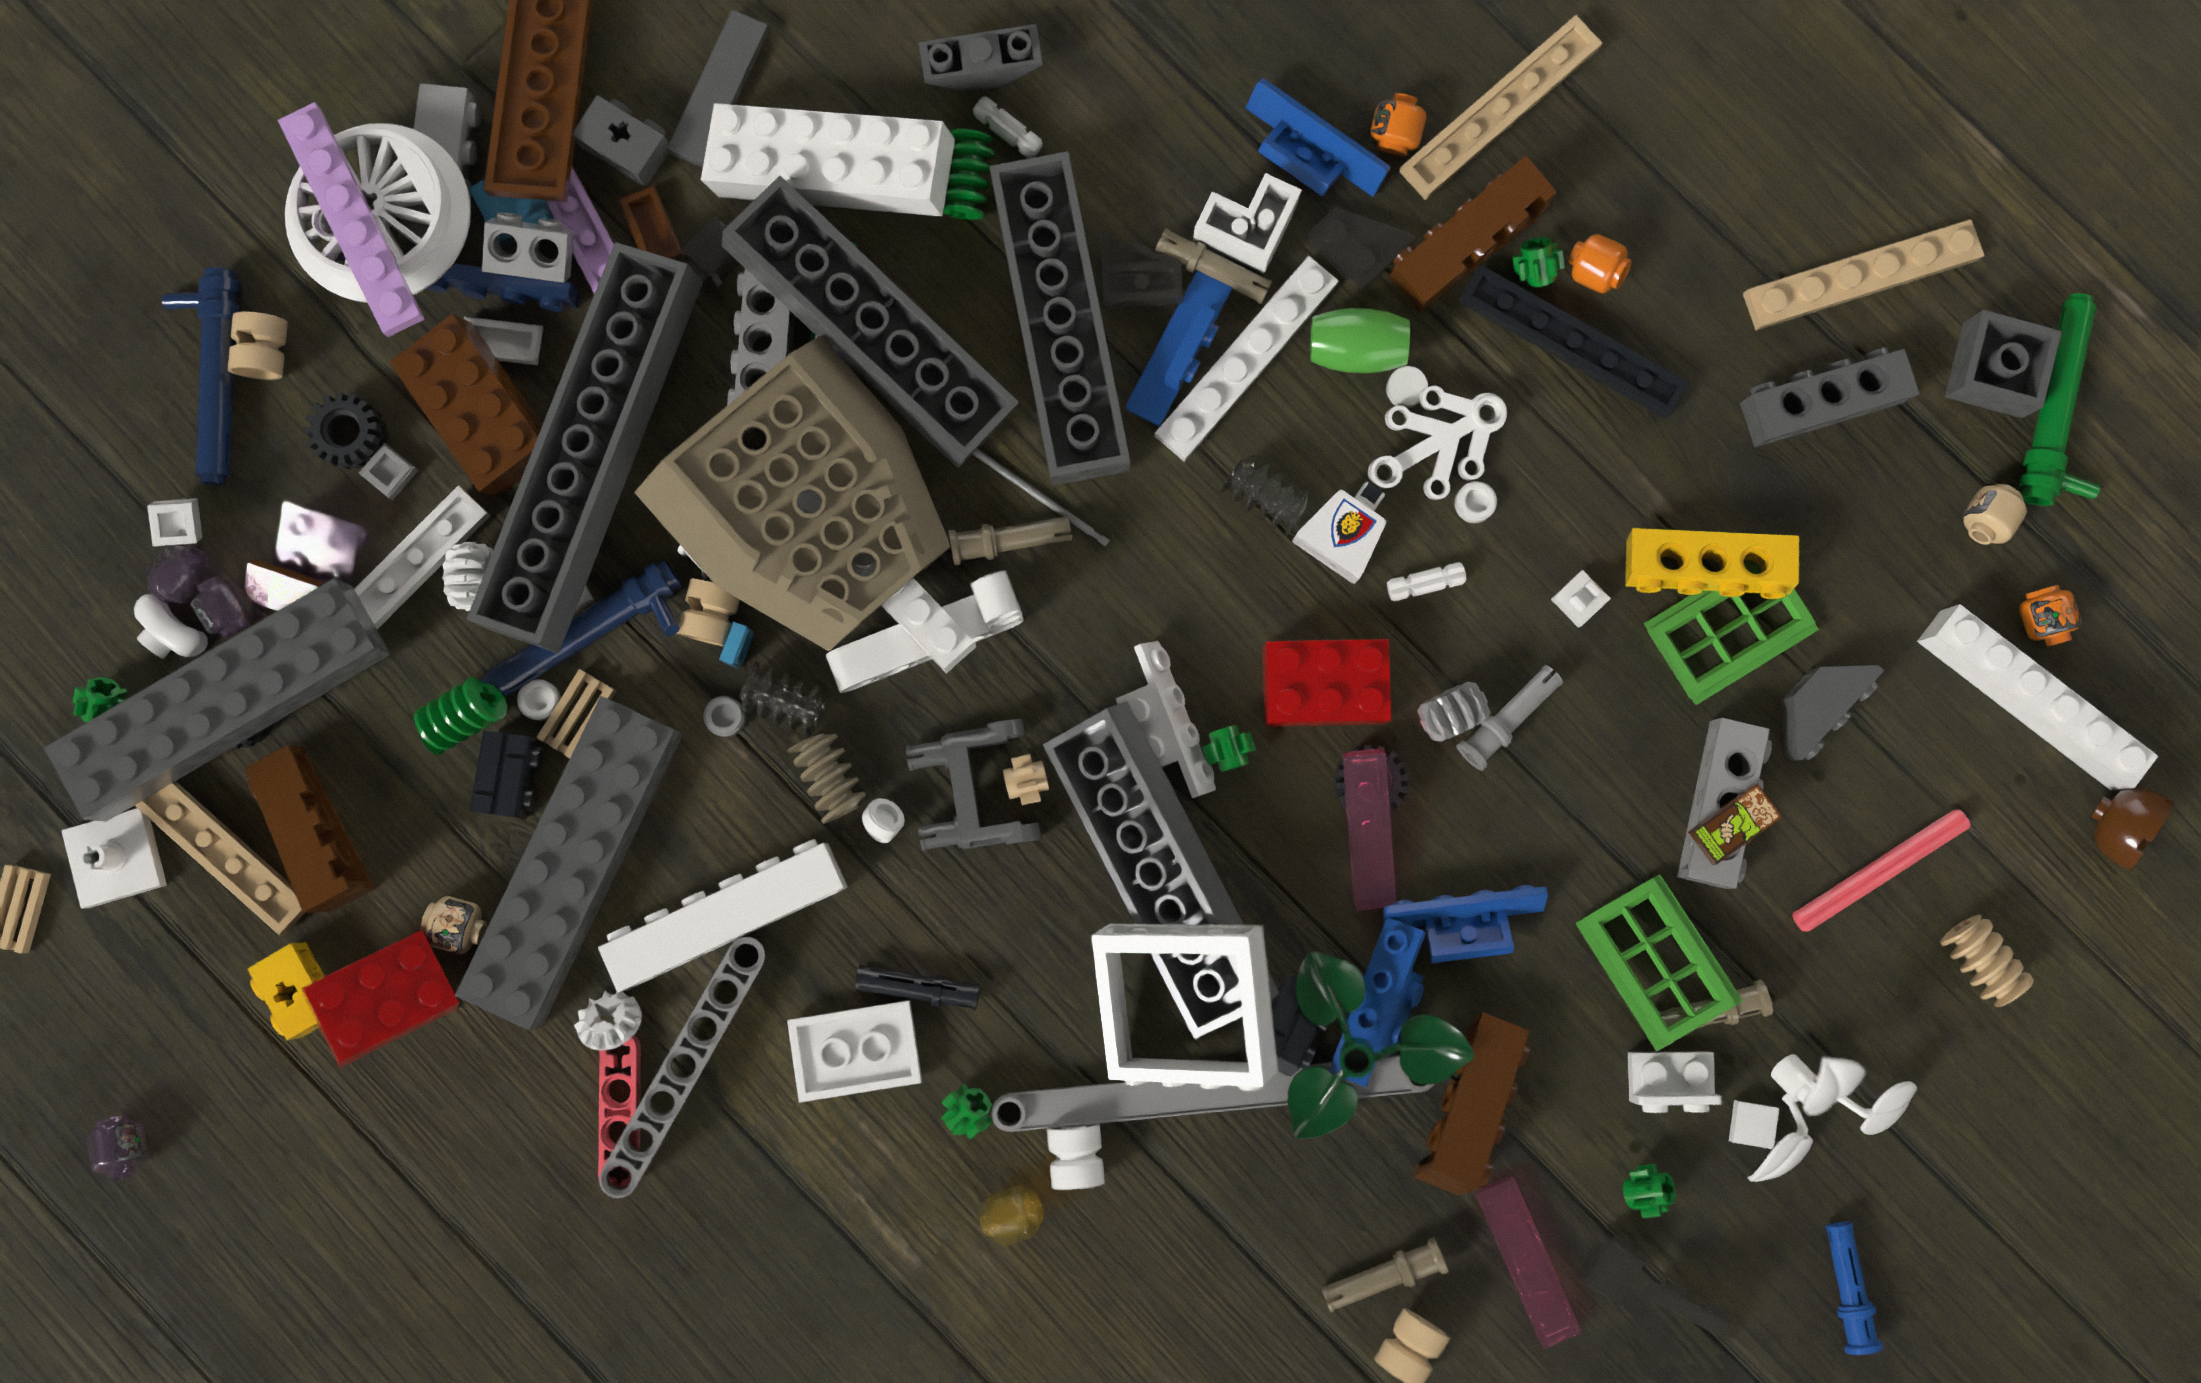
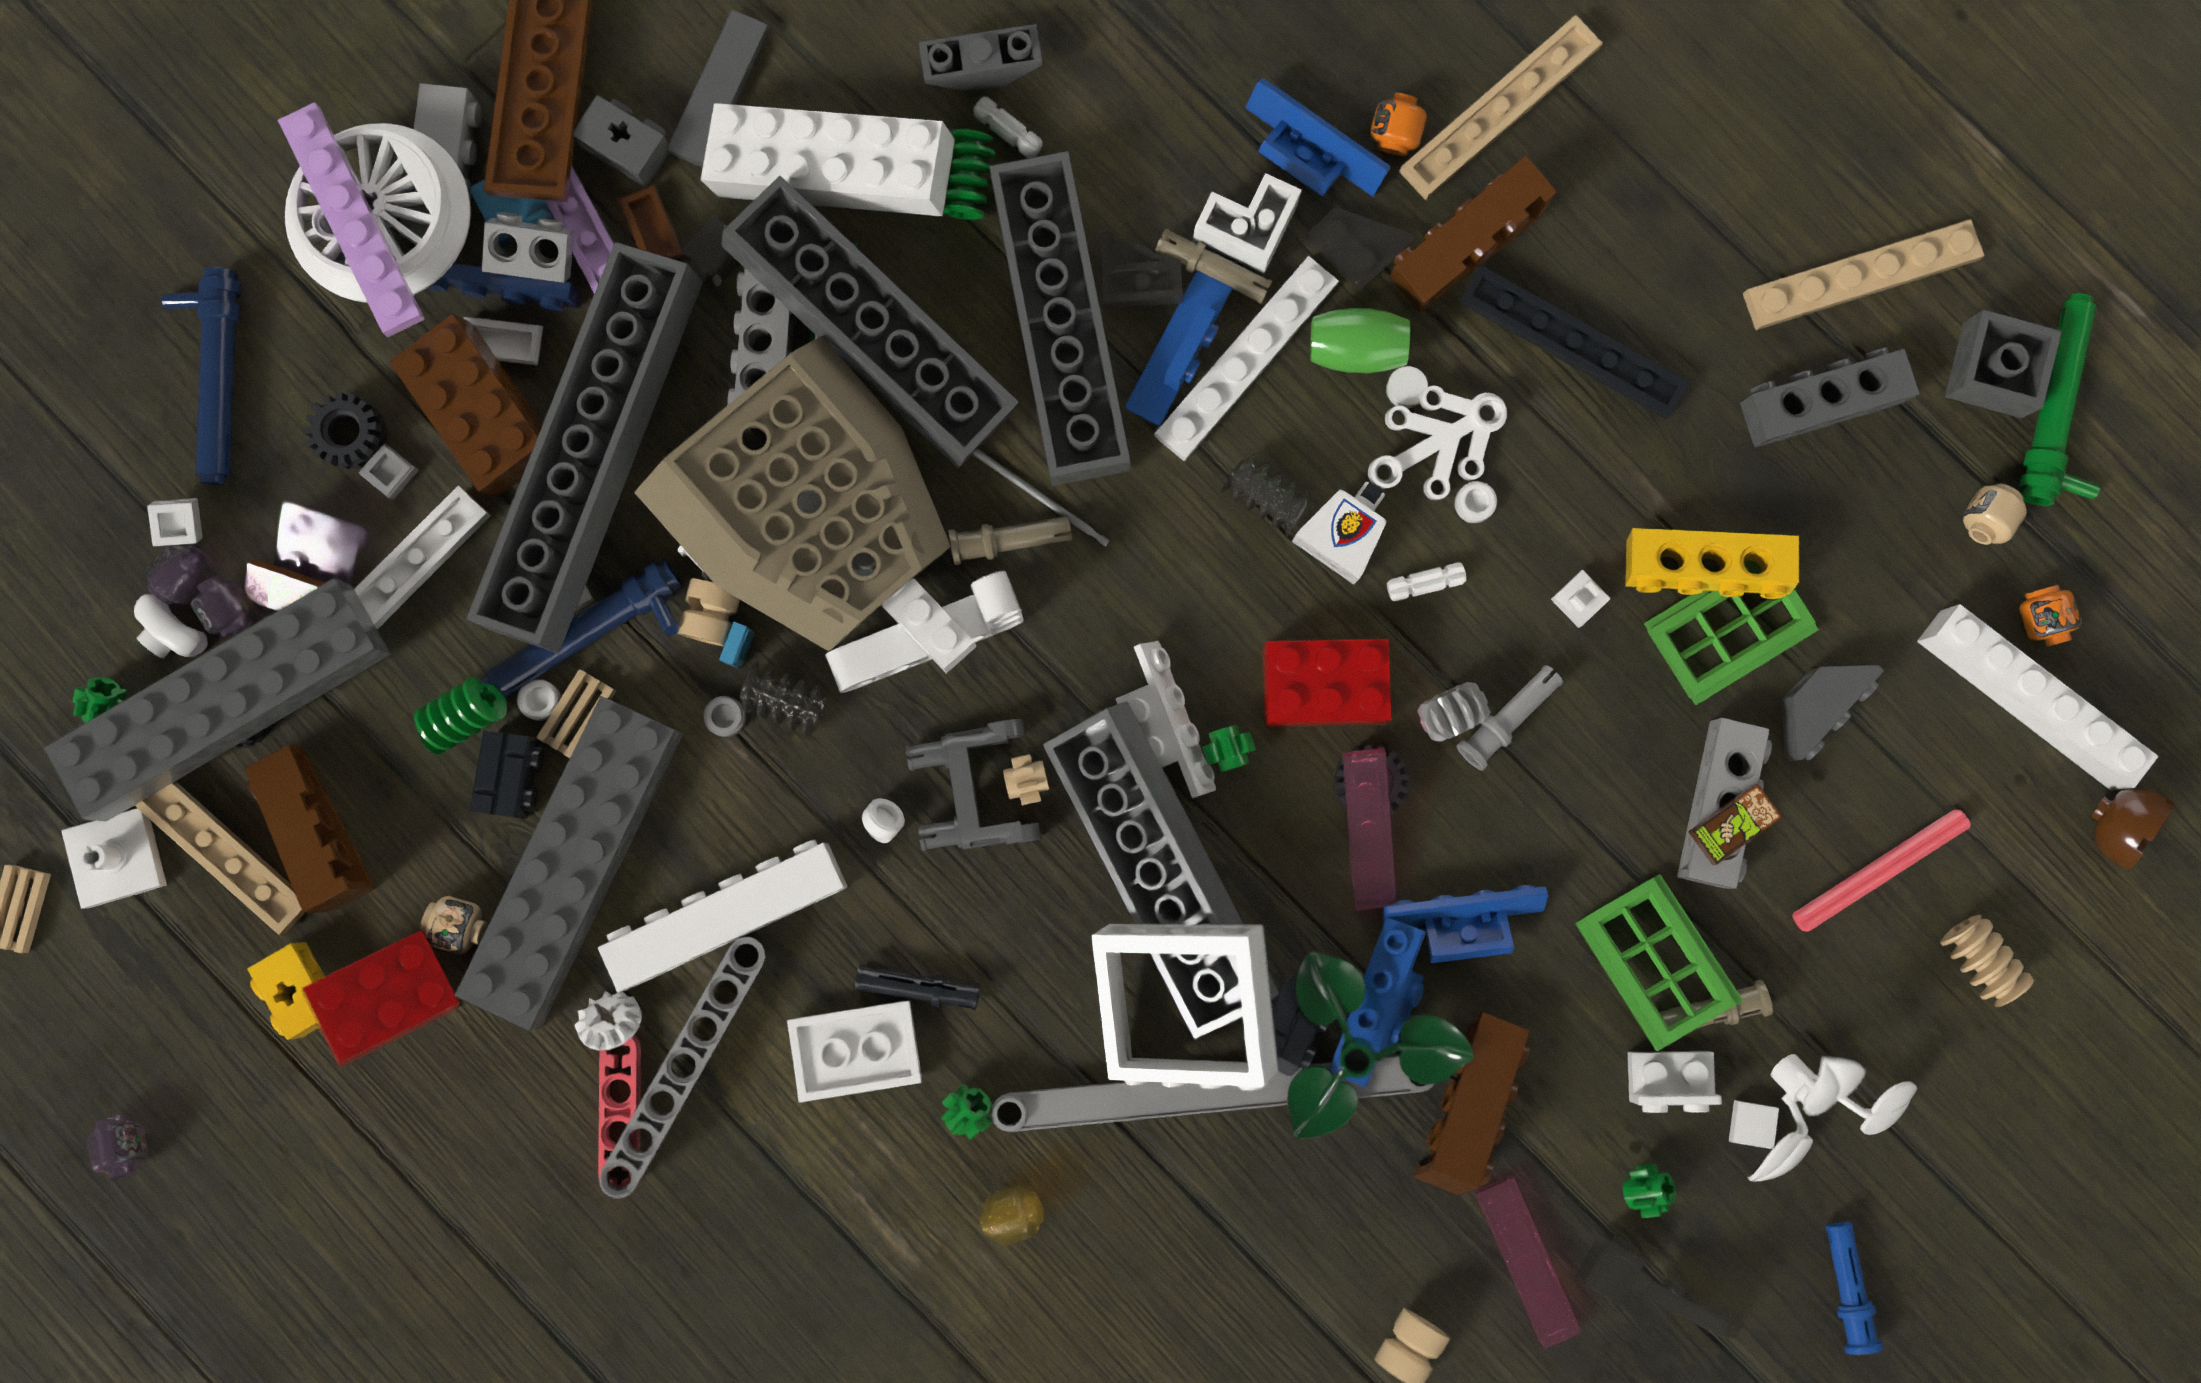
tan wheel [228,312,288,380] -> none
white gear [442,542,493,611] -> none
dark tan piece [787,733,866,824] -> none
white wheel [1047,1123,1105,1190] -> none
dark tan pin [1321,1237,1448,1313] -> none
green gear [1513,237,1565,287] -> none
orange head [1568,234,1632,294] -> none

